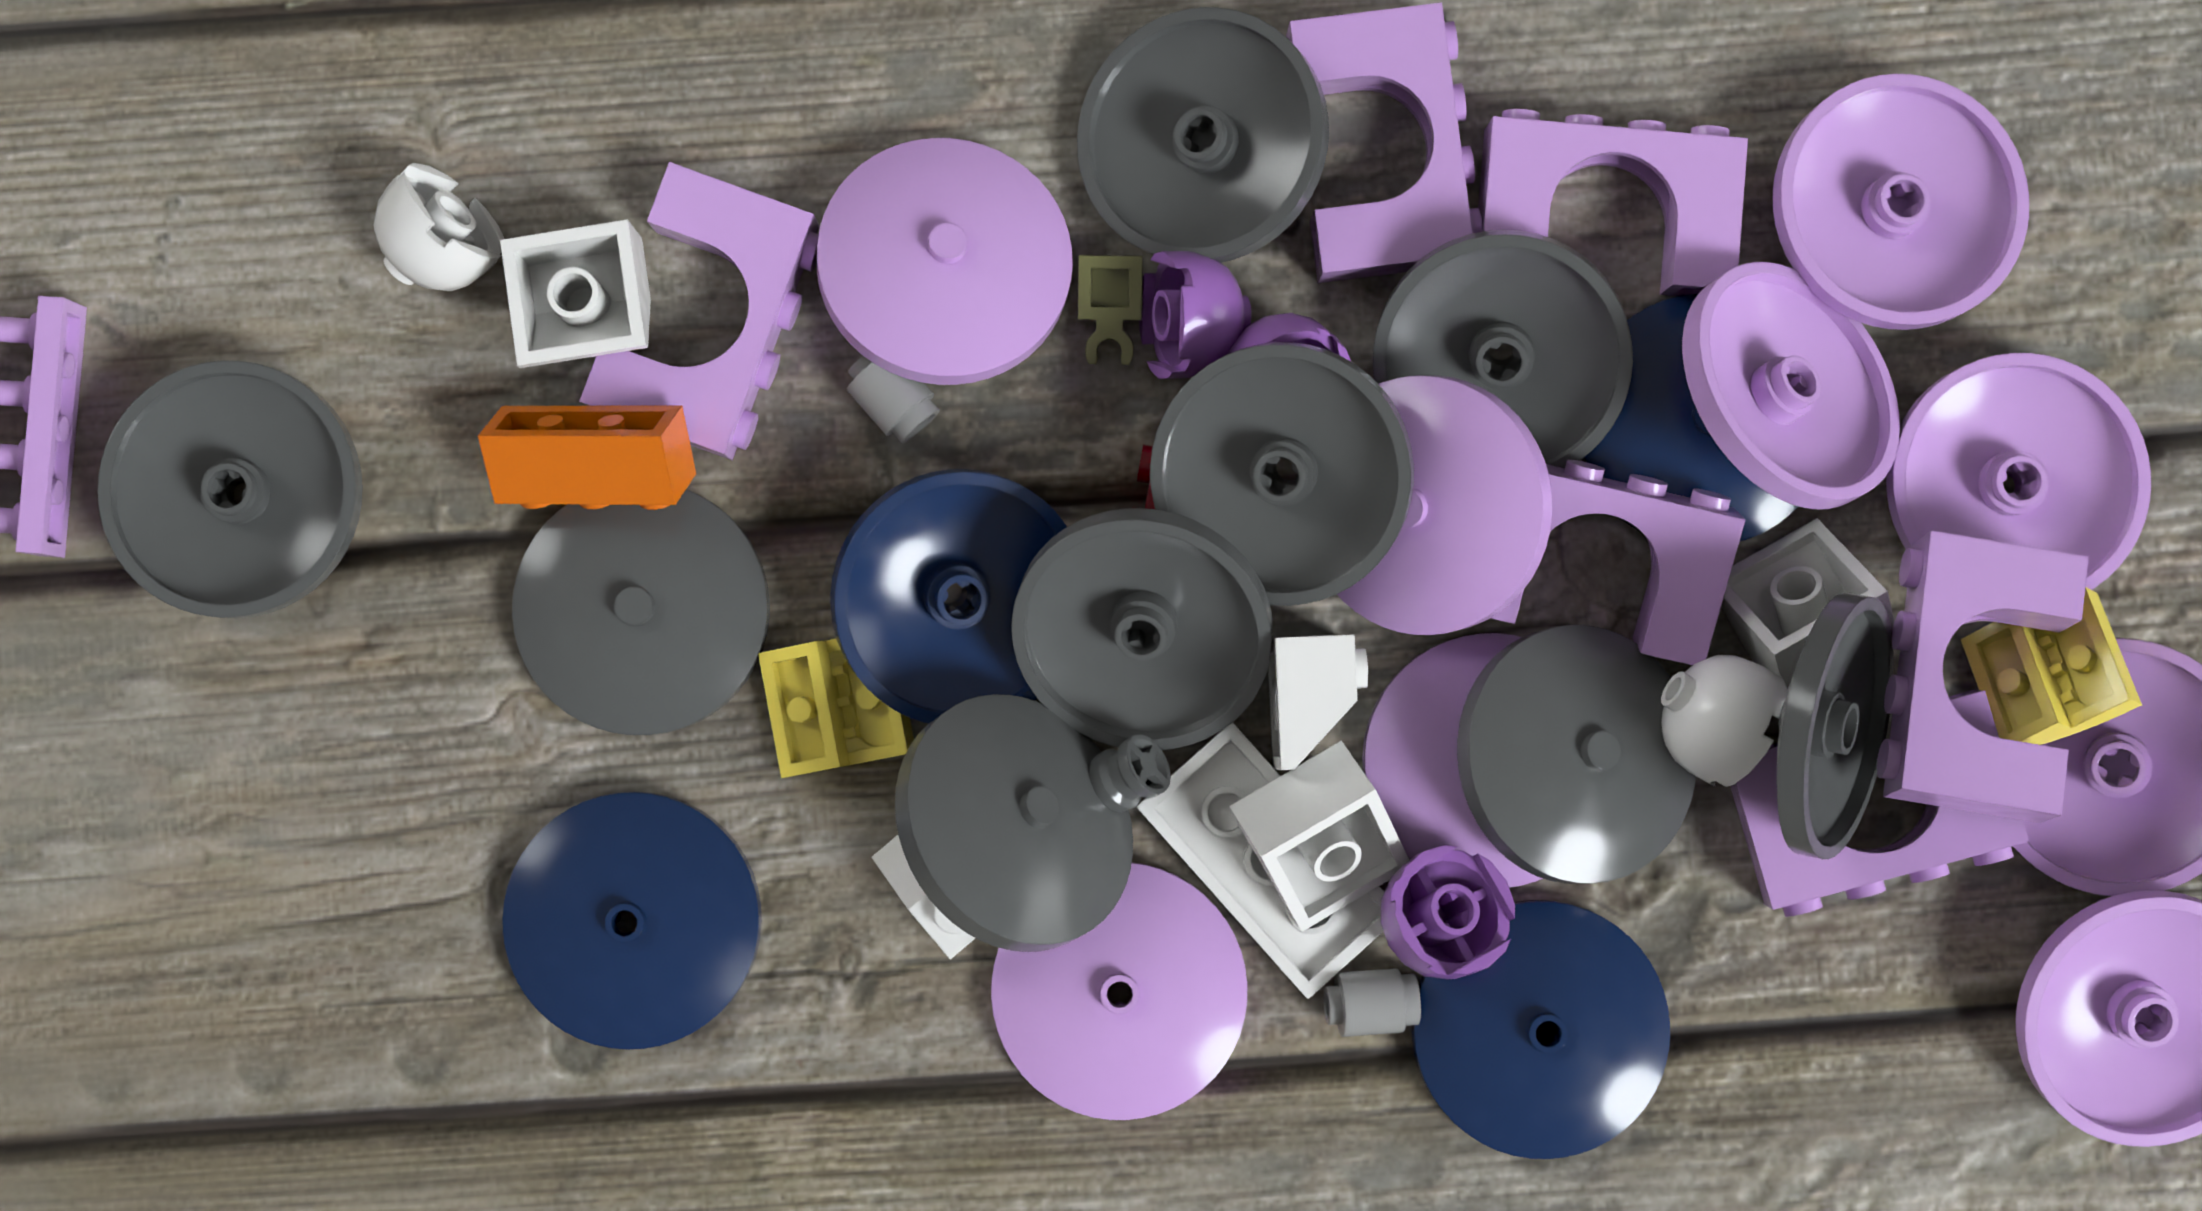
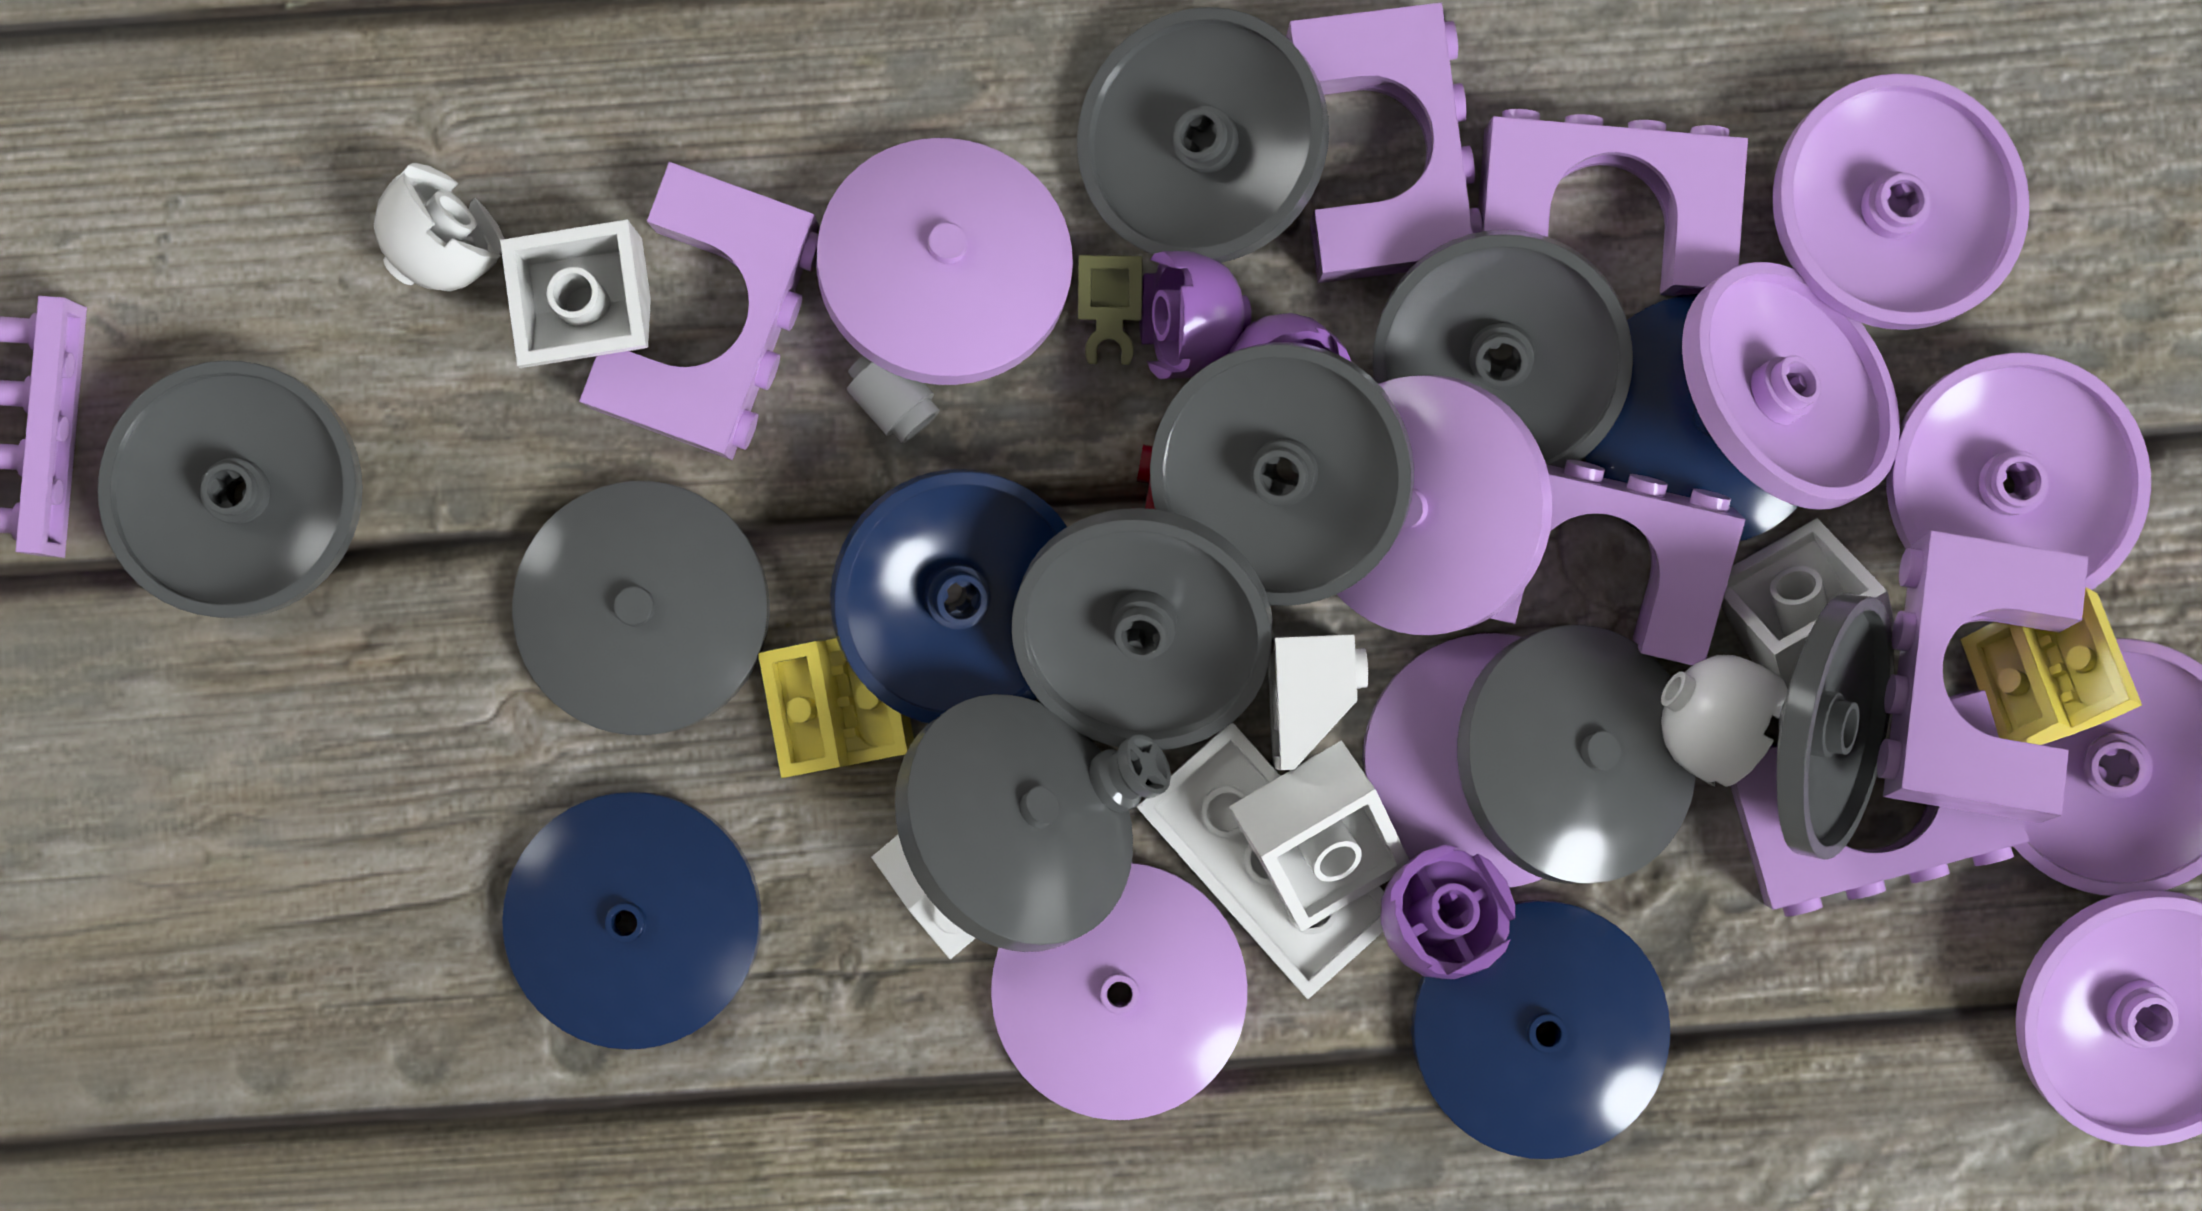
orange brick [478,405,696,510] -> none
light grey brick [1324,968,1421,1037] -> none

